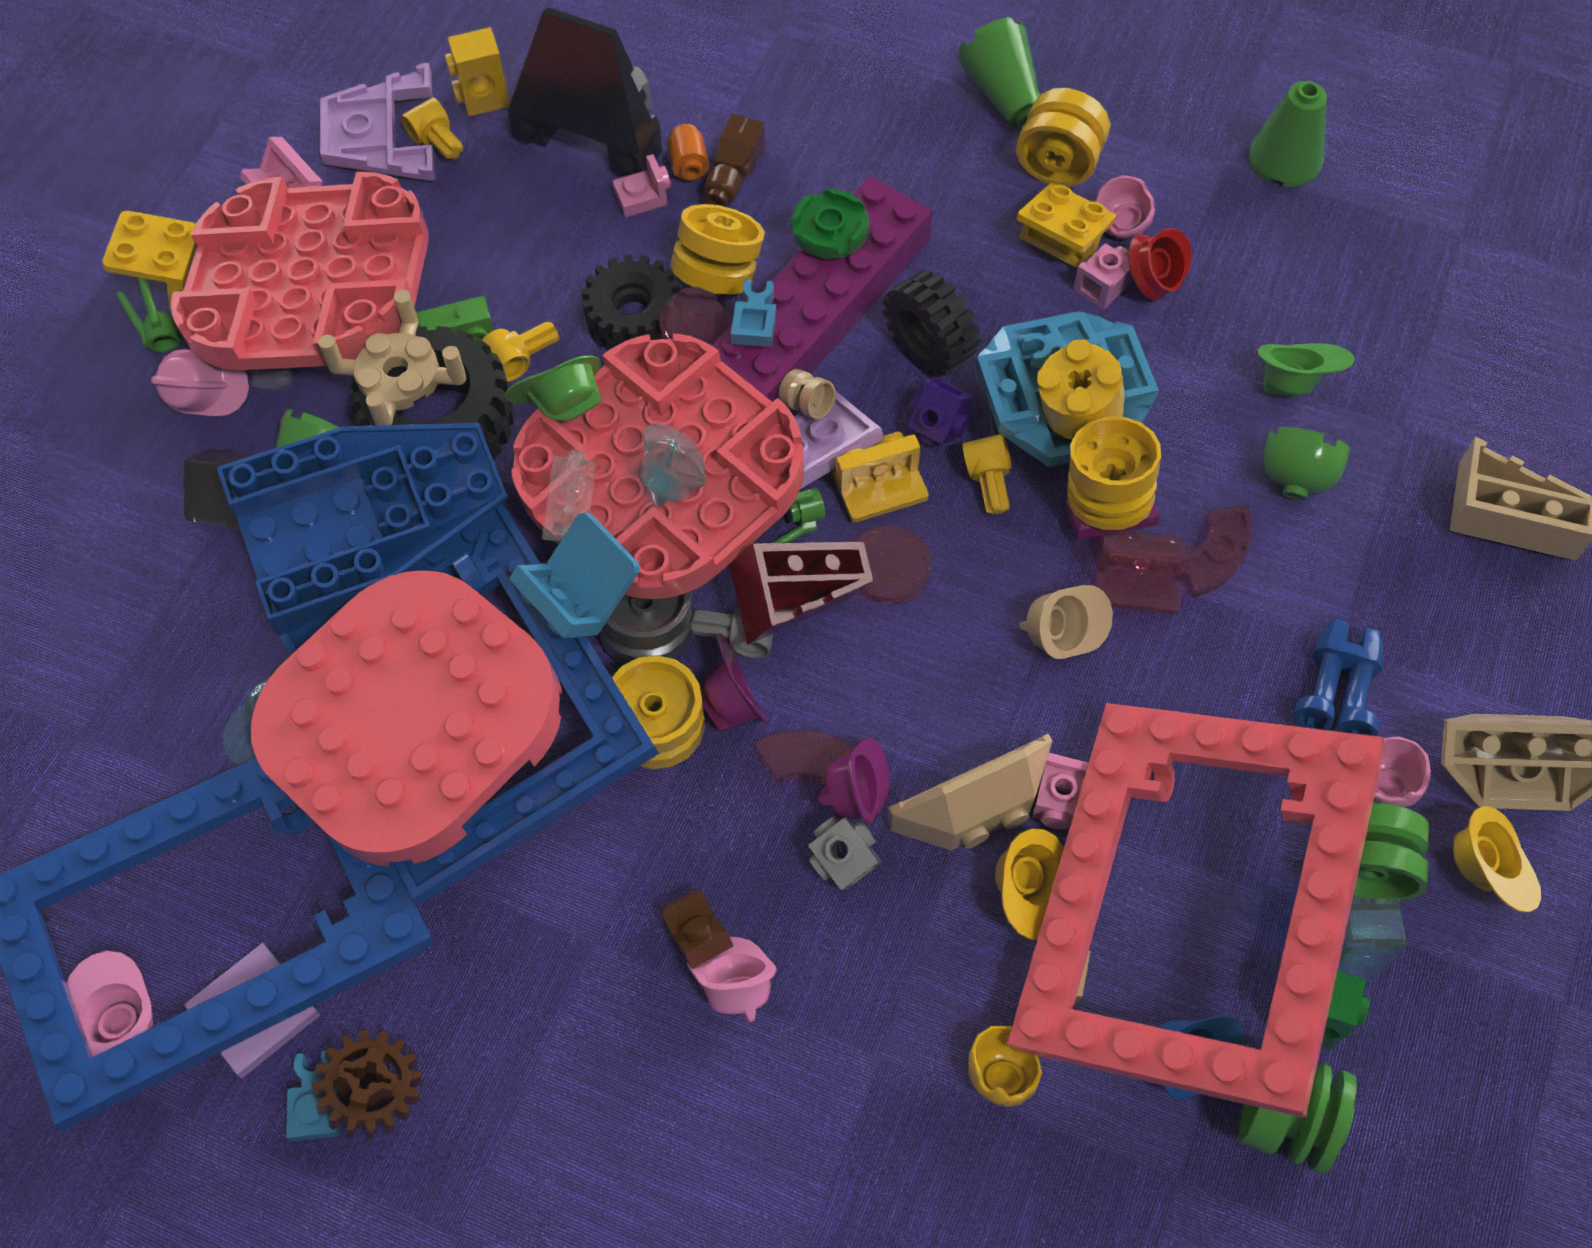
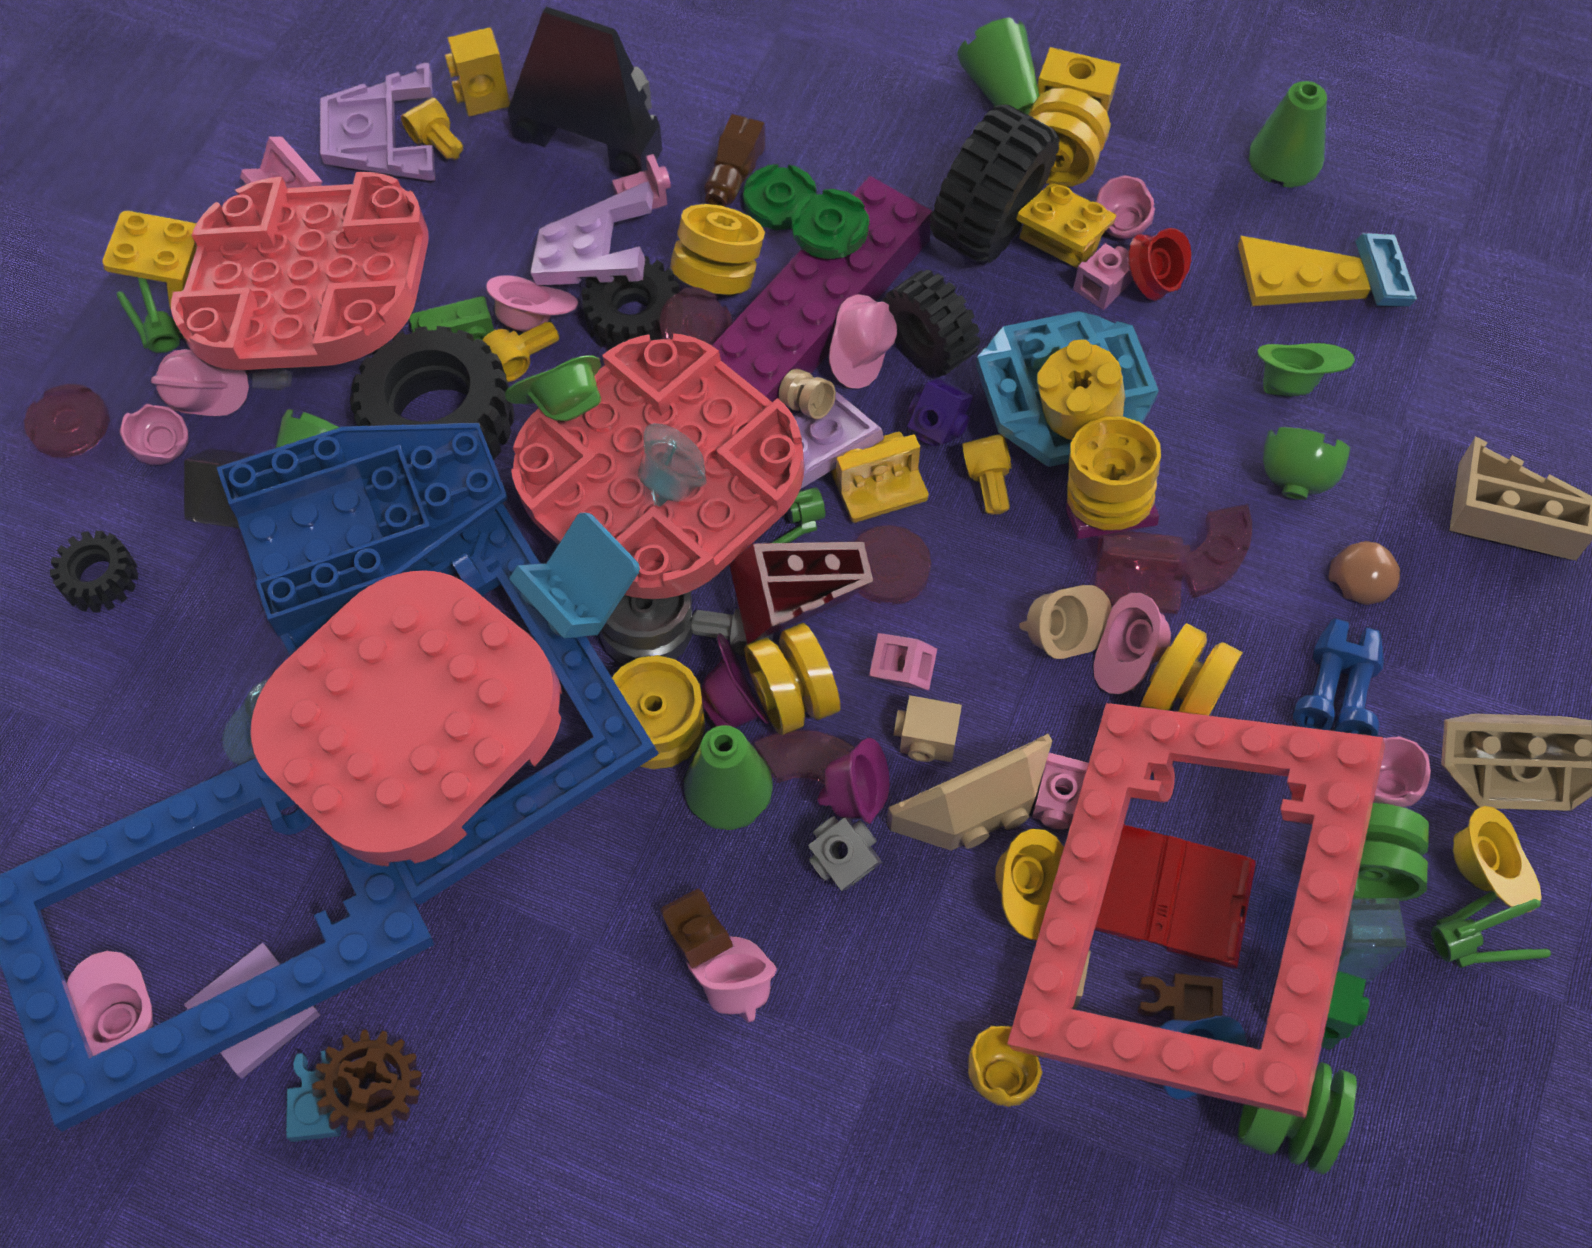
tan plate [318,290,466,426] -> none
clear hinge [542,450,597,542] -> none
orange brick [667,124,710,181] -> none
dark azure plate [731,279,776,347] -> none
none -> clear pink tile [24,384,110,458]
none -> black tyre [50,530,139,613]
none -> bright pink hair [119,404,189,466]
none -> bright pink piece [486,275,578,332]
none -> lavender wing [531,182,654,285]
none -> bright green cone [684,725,773,830]
none -> green tile [743,164,817,230]
none -> yellow wheel [744,623,840,736]
none -> bright pink piece [829,294,897,389]
none -> bright pink brick [869,633,937,691]
none -> tan brick [893,695,962,762]
none -> black tyre [930,105,1060,264]
none -> yellow brick [1038,47,1121,113]
none -> bright pink piece [1093,593,1171,694]
none -> red piece [1095,824,1256,969]
none -> reddish brown plate [1137,973,1223,1021]
none -> yellow wheel [1140,623,1243,716]
none -> yellow wing [1238,236,1370,306]
none -> nougat hair [1329,541,1400,605]
none -> dark azure plate [1355,233,1417,306]
none -> bright green plant [1431,891,1551,968]

